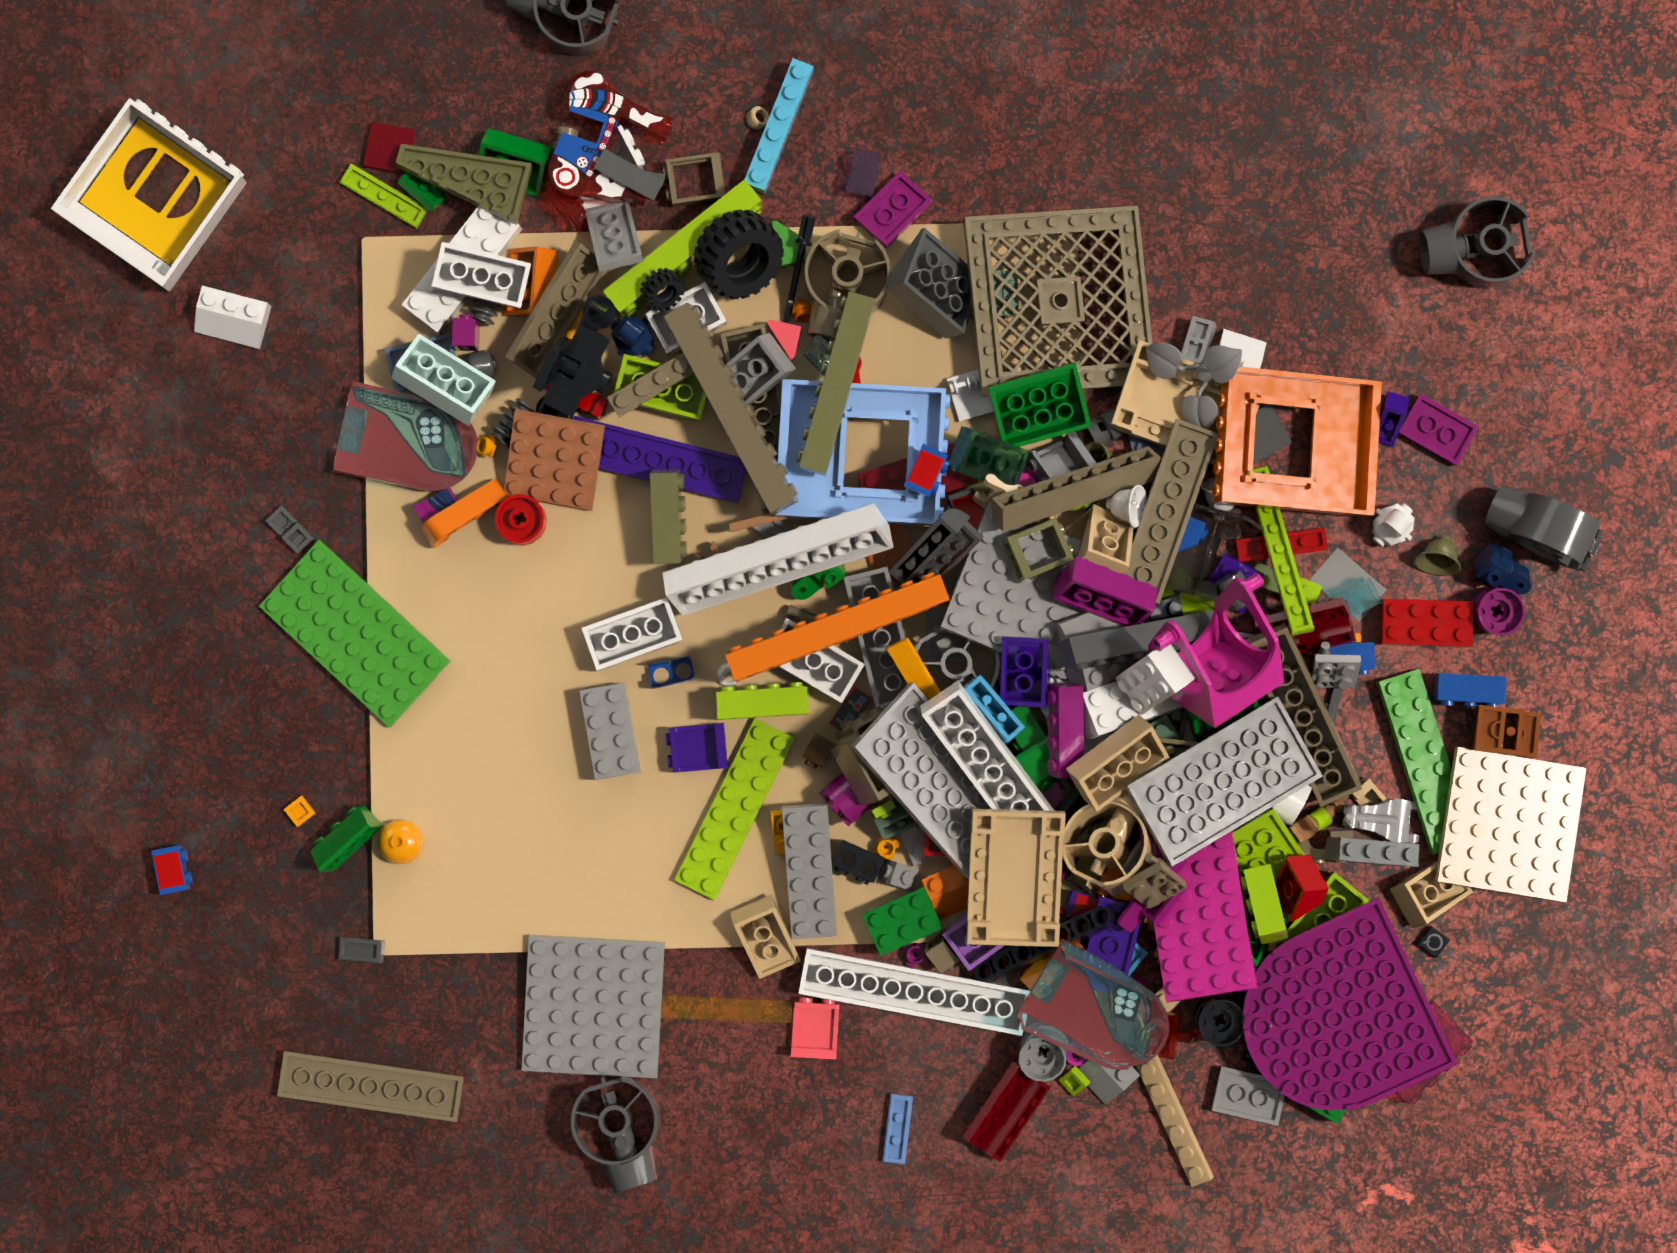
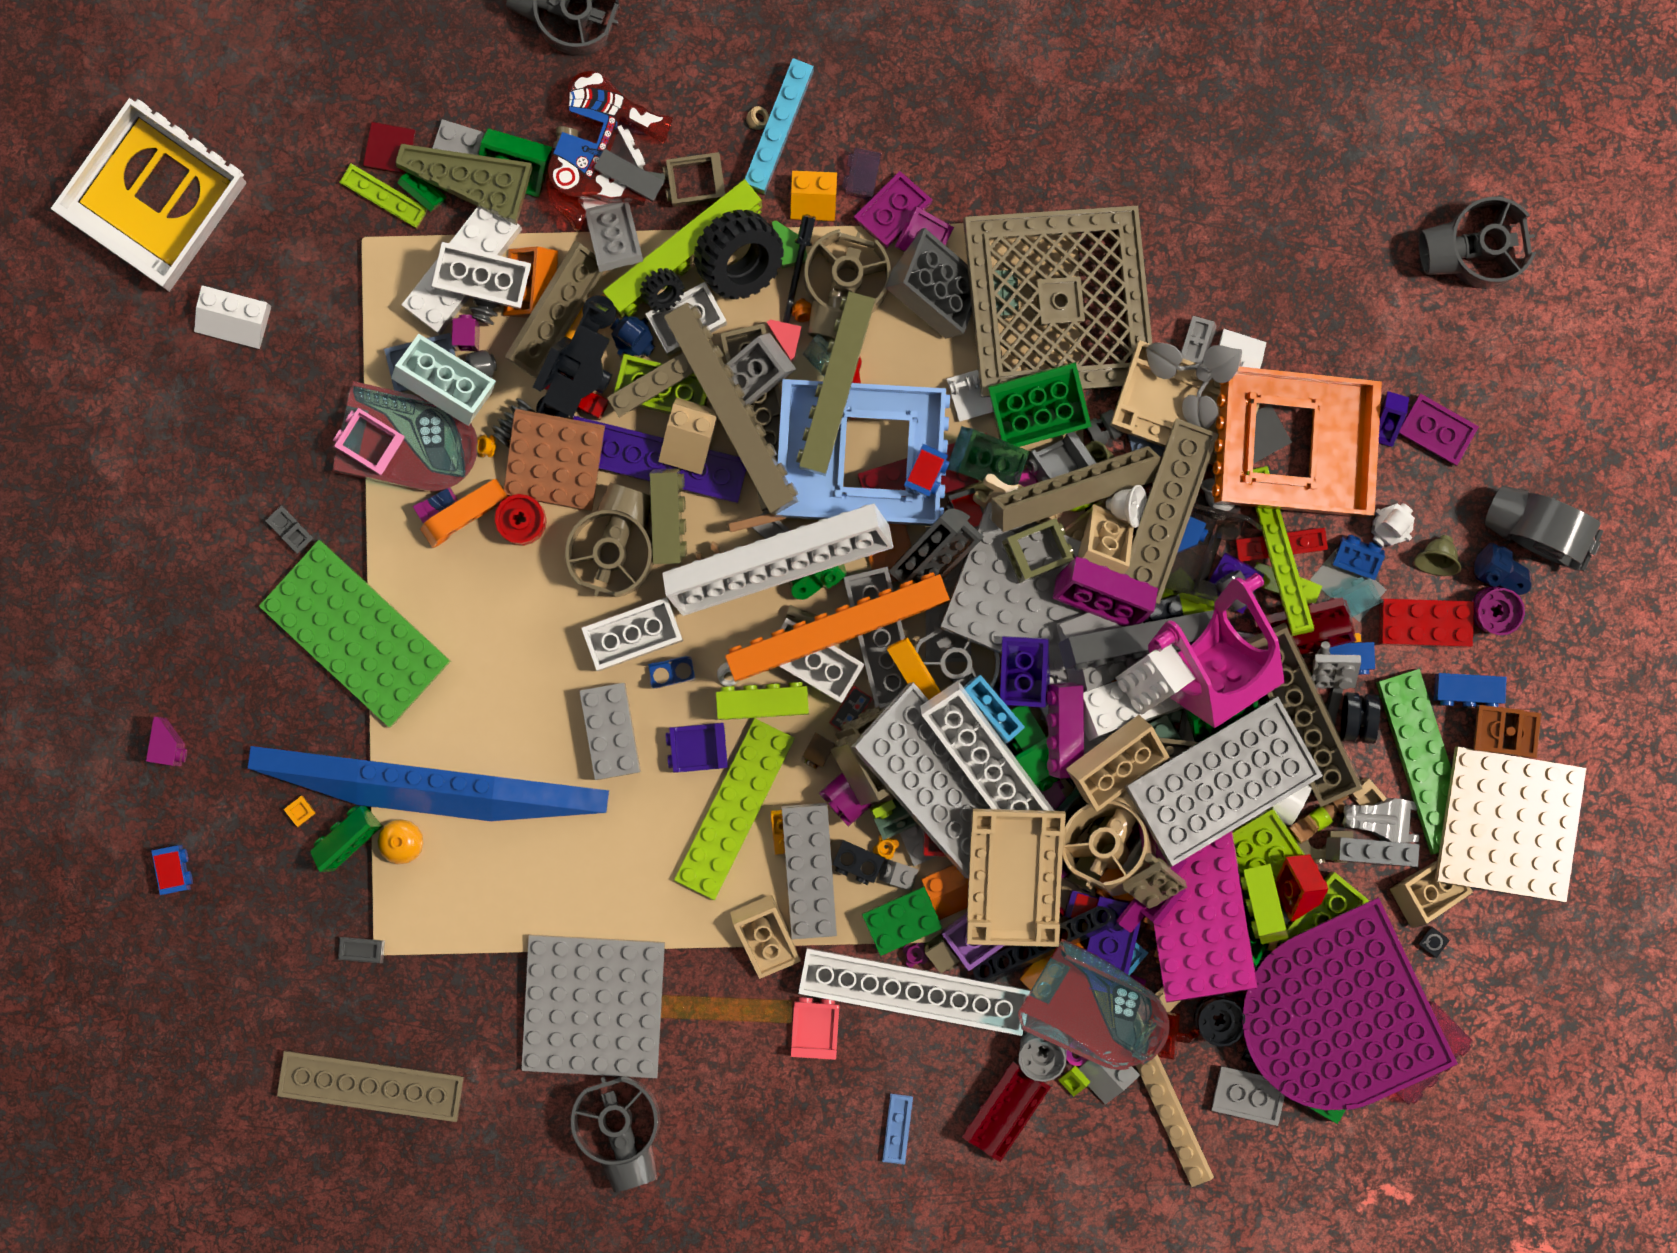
none -> magenta slope [146,717,187,766]
none -> blue wedge [248,746,609,821]
none -> bright pink window [333,408,405,476]
none -> light grey plate [433,119,485,155]
none -> dark tan animal [565,483,653,597]
none -> tan slope [658,398,718,475]
none -> light orange slope [790,171,837,222]
none -> magenta plate [895,207,954,252]
none -> blue bracket [1333,535,1385,580]
none -> black wheel [1340,692,1380,744]

